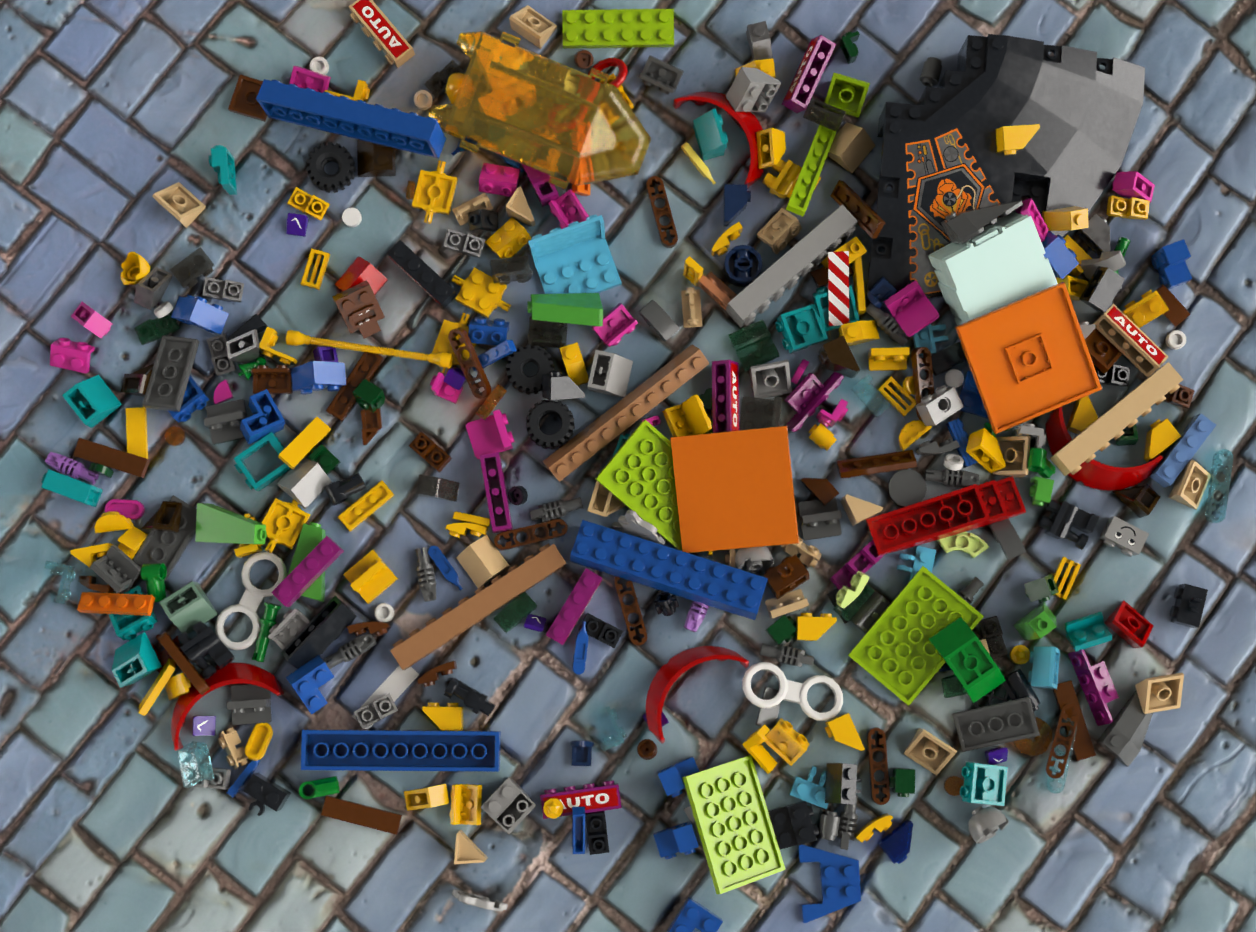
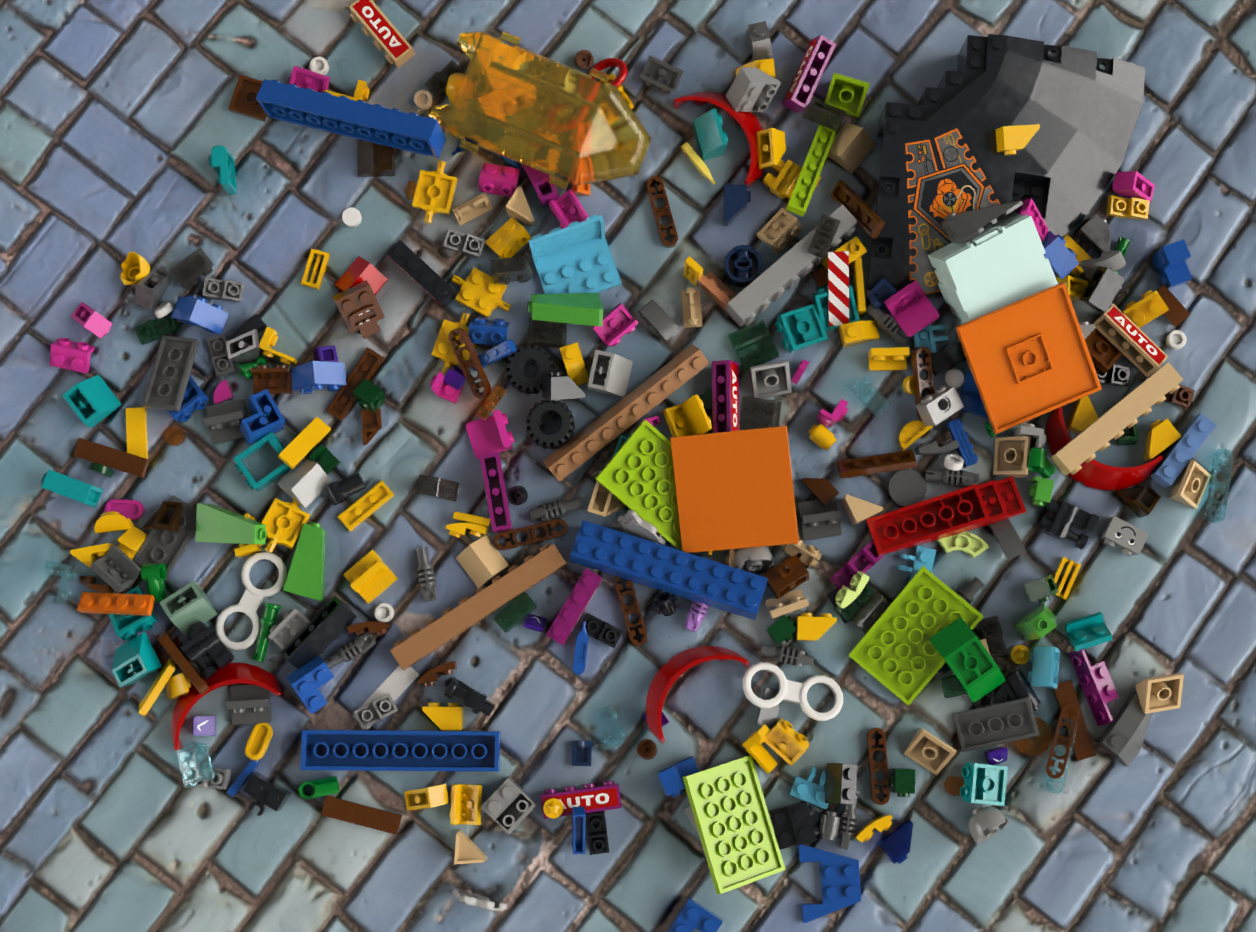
medium lavender hinge [45,452,99,485] -> none
dark brown slope [120,363,154,397] -> none
tan slope [152,182,206,228] -> none
tan hinge [218,727,249,770] -> none
magenta brick [271,536,344,607] -> none
dark purple slope [286,213,309,237] -> none
yellow hose [286,330,453,369] -> none
yellow slope [287,187,330,221] -> none
black tyre [306,142,356,193] -> none
reddish brown slope [409,432,452,473] -> none
blue piece [428,546,463,591] -> none
black bracket [468,209,499,232] -> none
tan slope [509,5,557,49] -> none
lime plate [562,9,674,48] -> none
blue brick [653,821,699,860] -> none
yellow slope [711,222,743,256] -> none
magenta bracket [784,372,844,433] -> none
dark brown slope [818,336,860,378] -> none
yellow slope [824,713,865,751] -> none
dark green bracket [839,31,860,64] -> none
yellow tile [877,376,916,417] -> none
dark grey brick [920,57,942,87] -> none
yellow slope [966,428,1006,473] -> none
yellow slope [1042,206,1088,231] -> none
red slope [1104,600,1154,648] -> none
black brick [1170,584,1208,628] -> none
none -> clear smoke slope [807,214,841,259]

